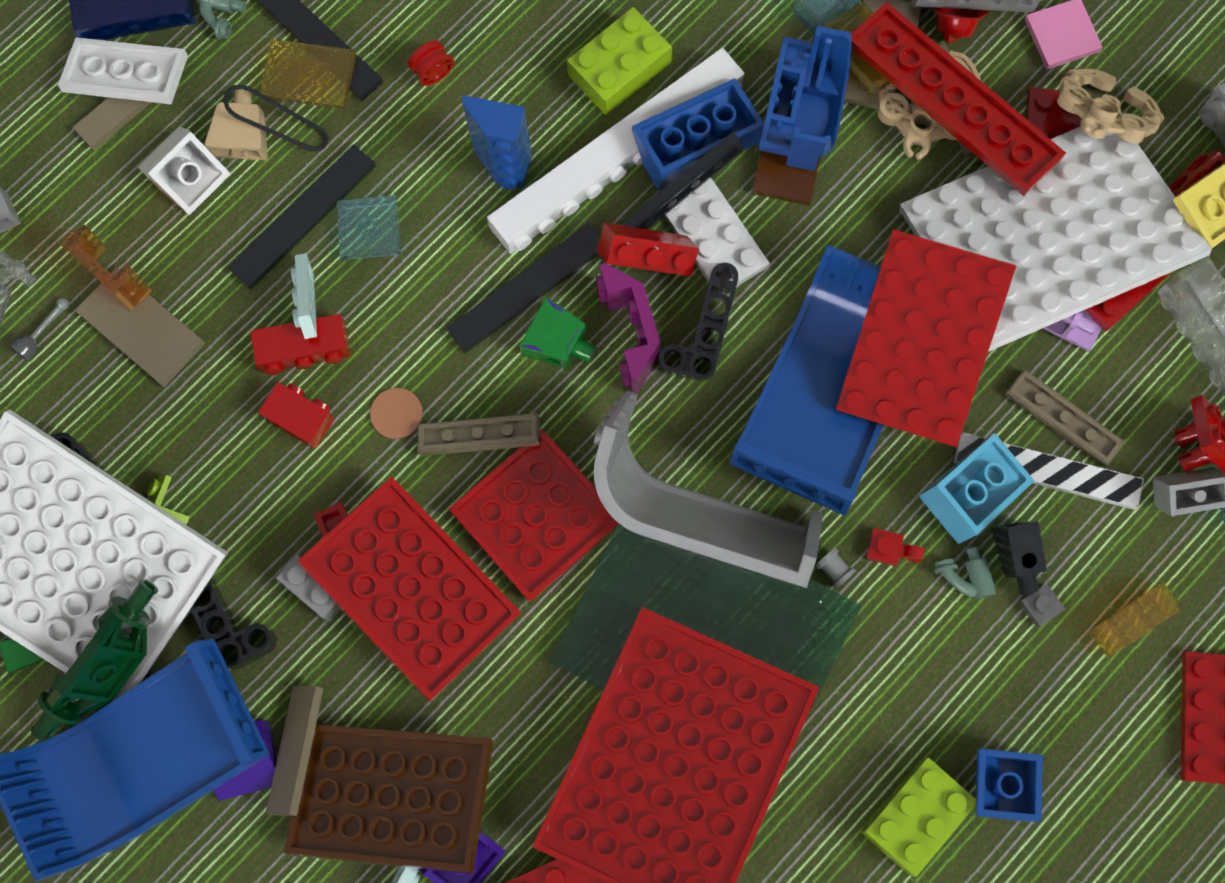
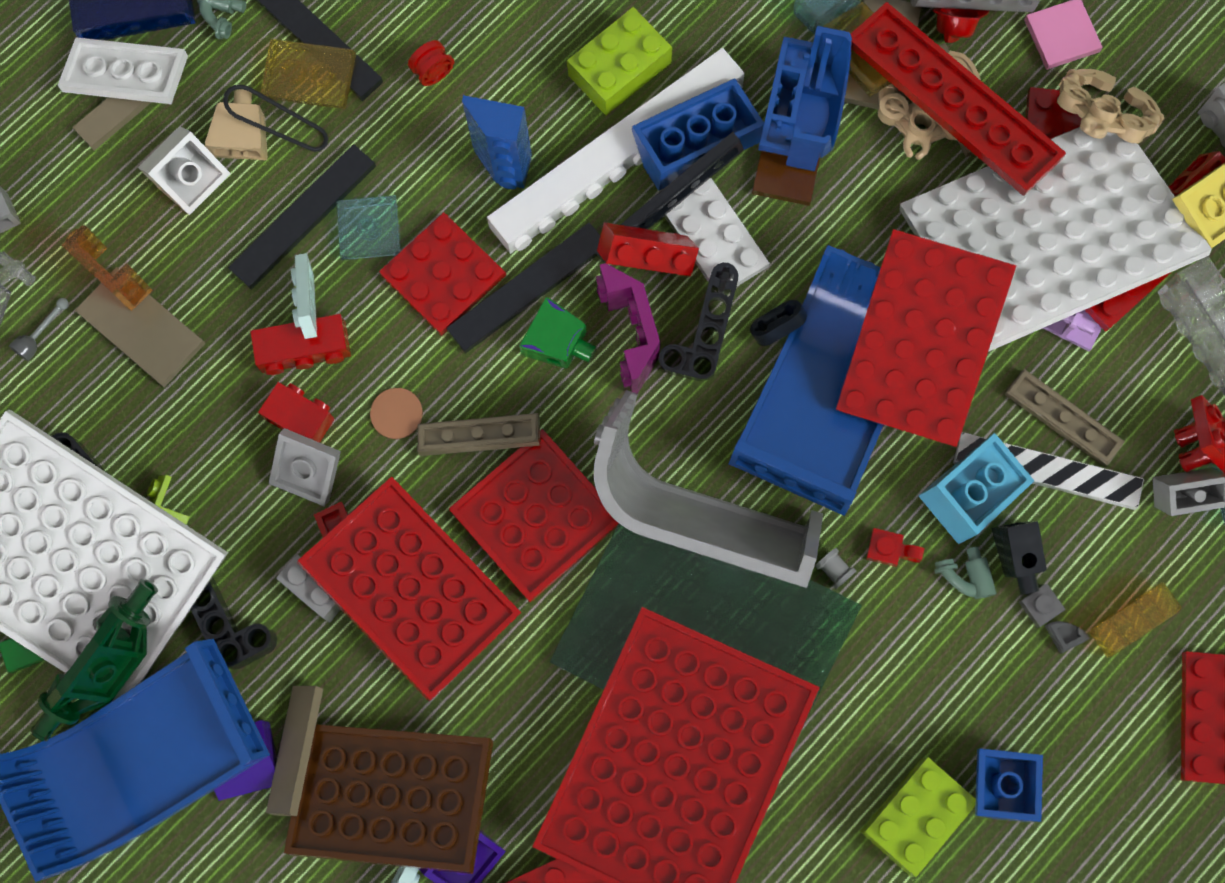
none -> light grey plate [269,428,341,507]
none -> red plate [379,212,506,336]
none -> black beam [750,300,807,346]
none -> dark grey tile [1045,621,1090,654]

